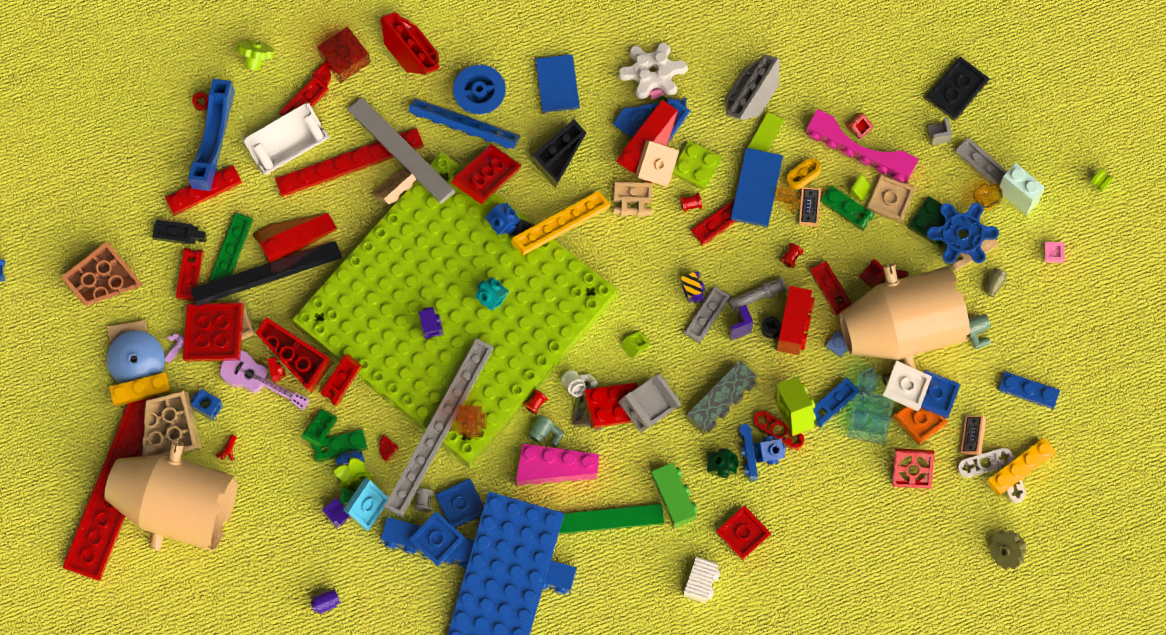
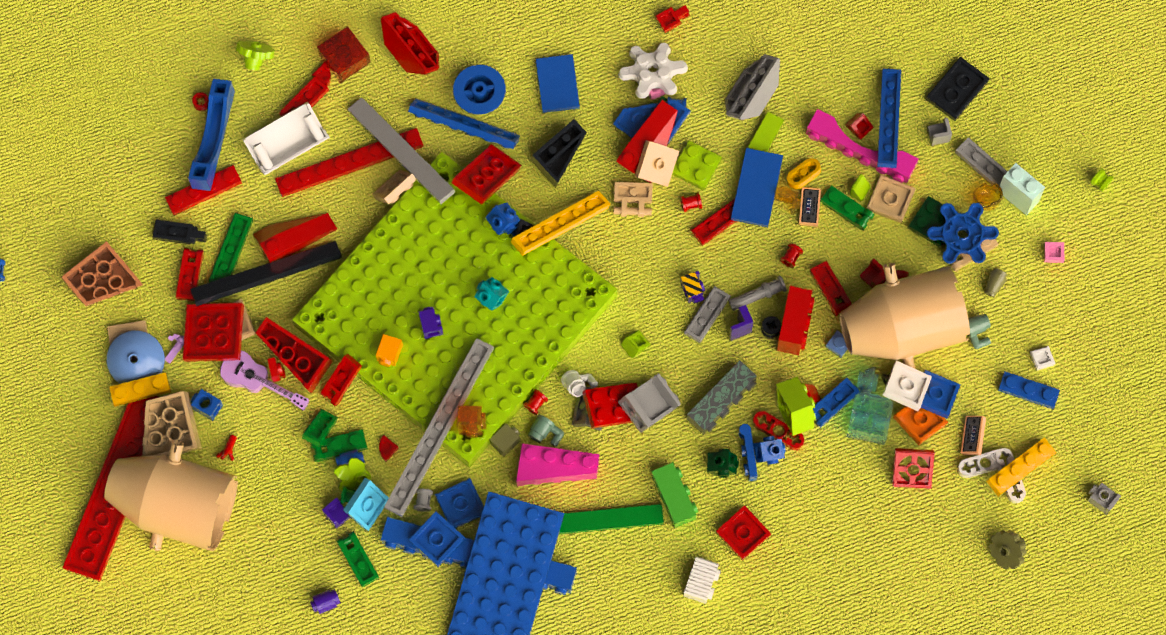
none -> green plate [336,531,379,588]
none -> light orange brick [376,334,403,367]
none -> olive brick [490,423,520,457]
none -> red plate [656,5,690,33]
none -> red slope [805,384,822,405]
none -> blue plate [877,69,901,168]
none -> white tile [1030,346,1055,371]
none -> light grey brick [1088,483,1121,515]

